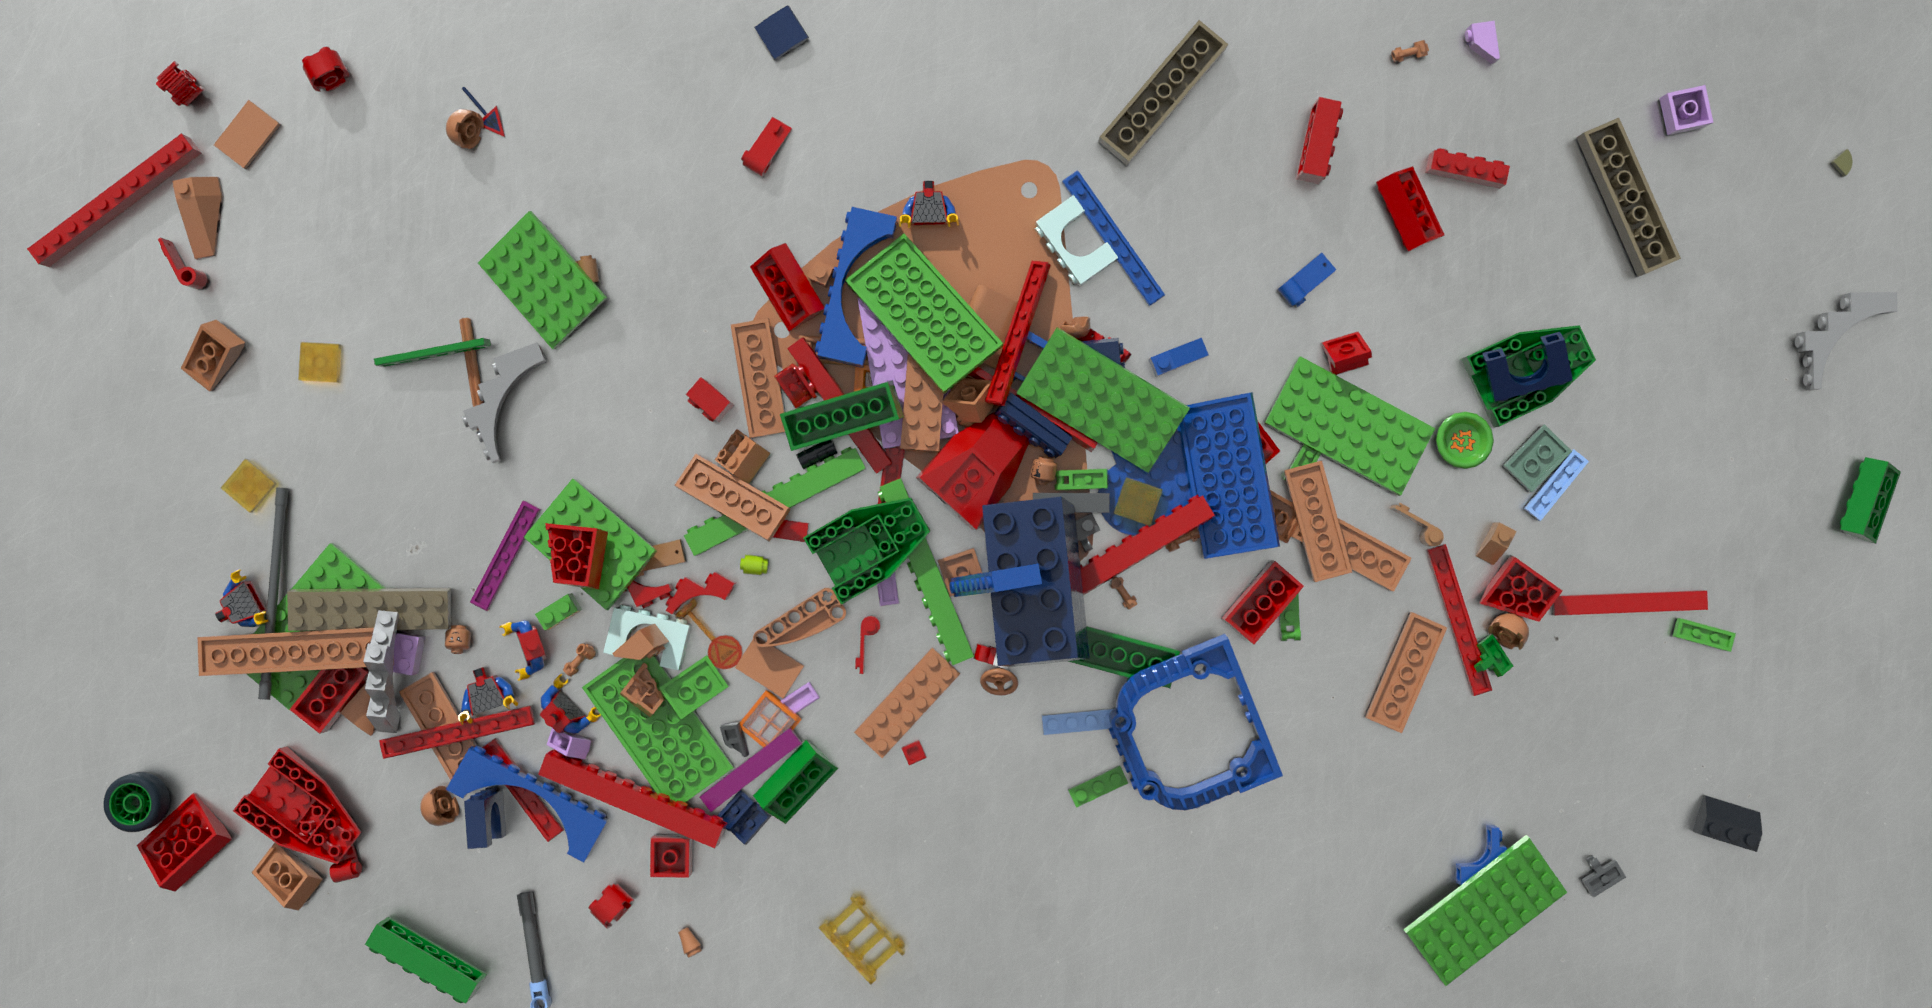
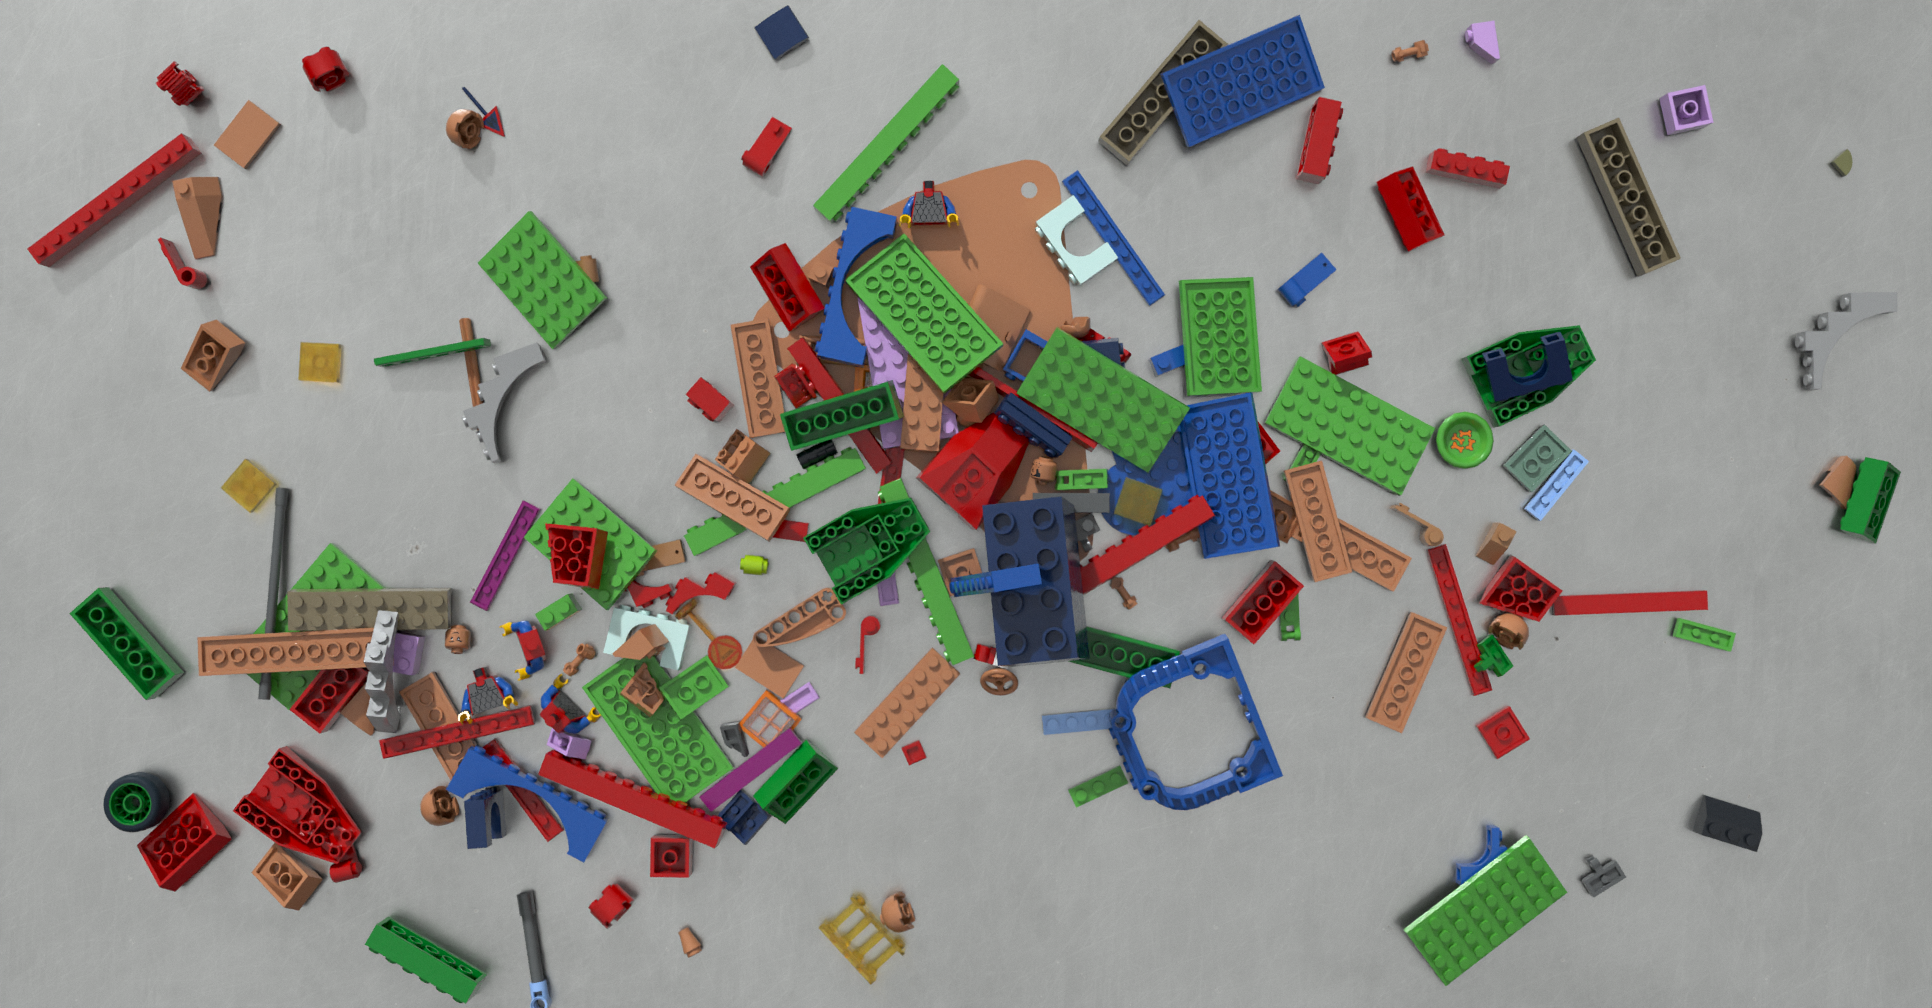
torso [215,569,269,627] -> none
red tile [985,261,1051,406] -> none
none -> green brick [69,587,184,700]
none -> bright green brick [813,64,959,224]
none -> nougat cylinder [880,892,915,933]
none -> blue plate [1160,15,1325,147]
none -> bright green plate [1179,277,1262,396]
none -> red tile [1476,706,1530,759]
none -> nougat slope [1819,456,1857,509]

